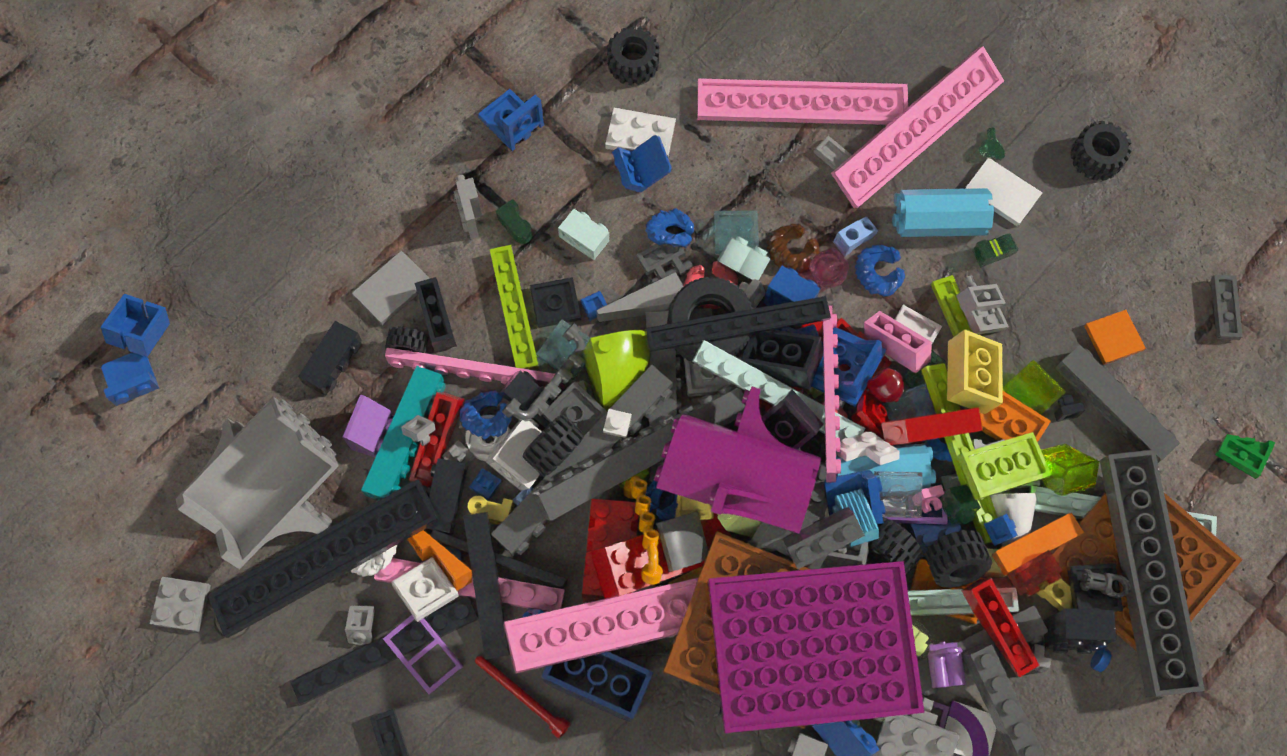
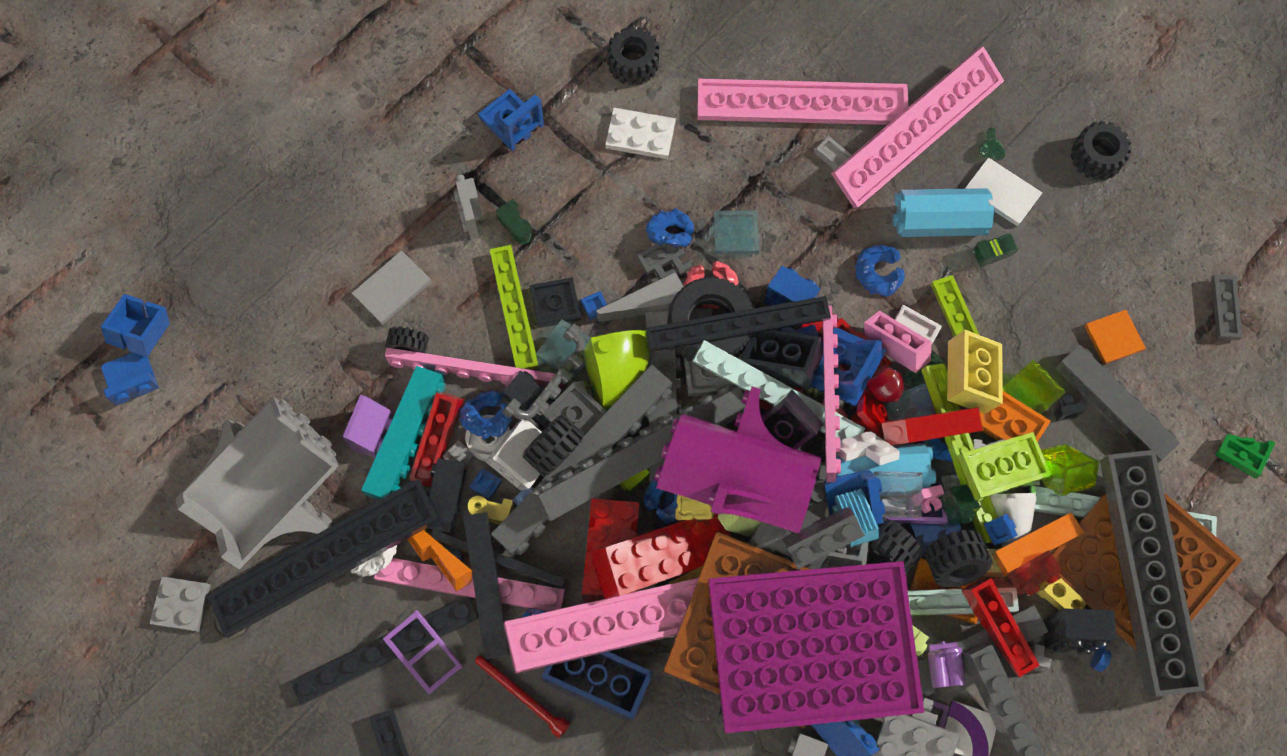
black brick [298,321,362,396] -> none
light grey bracket [345,606,375,645] -> none
white tile [391,557,458,622] -> none
light grey tile [401,415,436,446] -> none
black brick [415,277,457,352] -> none
light aqua brick [558,209,609,260] -> none
white plate [603,409,632,438] -> none
blue bracket [612,135,672,193] -> none
light orange bar [624,475,663,585] -> none
dark grey slope [656,511,708,572] -> none
light aqua brick [718,236,770,280] -> none
white tile [739,279,766,309] -> none
reddish brown piece [767,223,820,275] -> none
clear pink helmet [809,248,849,288] -> none
light blue leg [833,217,878,257] -> none
light grey plate [956,276,1009,335] -> none
black tile [1067,563,1123,612] -> none
dark grey connector [1080,569,1131,598] -> none

